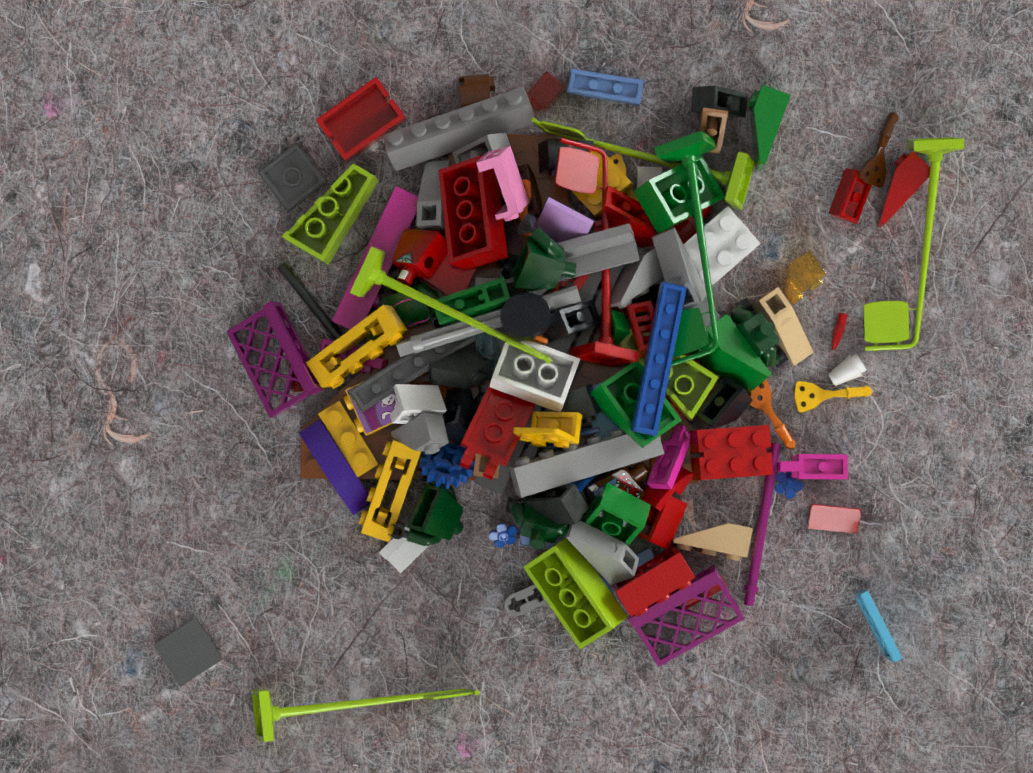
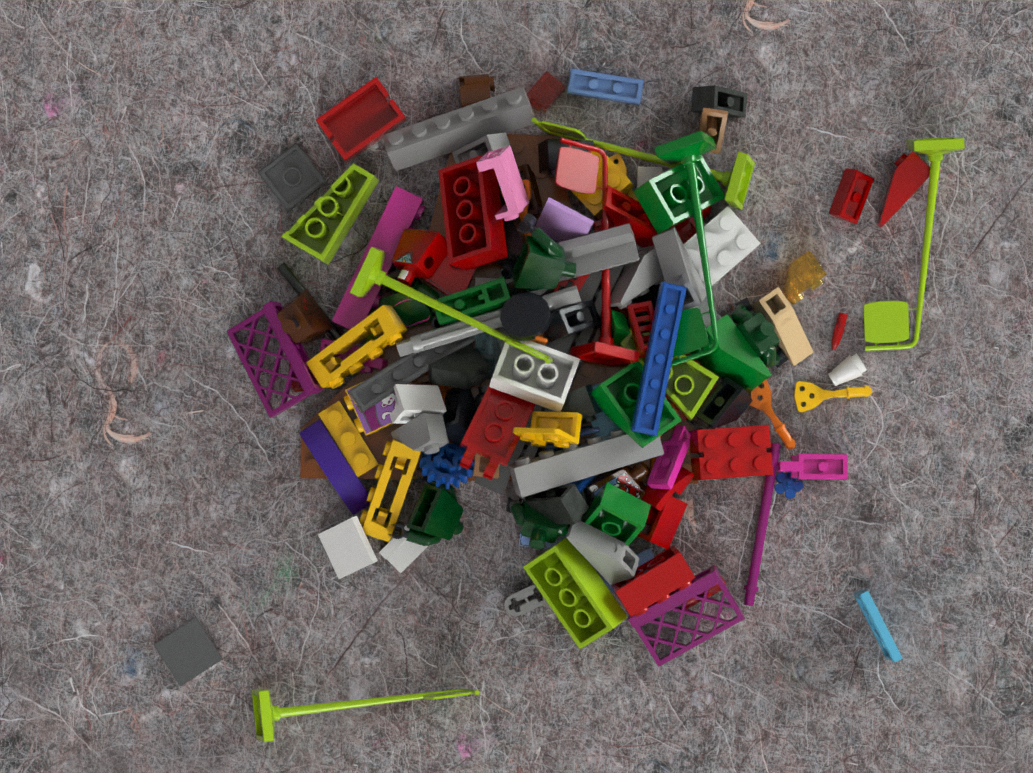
light grey slope [417,160,451,233] -> none
blue plant [489,522,517,548] -> none
tan slope [672,523,753,561] -> none
green slope [748,85,791,171] -> none
slope [807,504,861,534] -> none
reddish brown piece [858,112,898,188] -> none
none -> reddish brown torso [277,289,333,344]
none -> white tile [318,516,378,579]

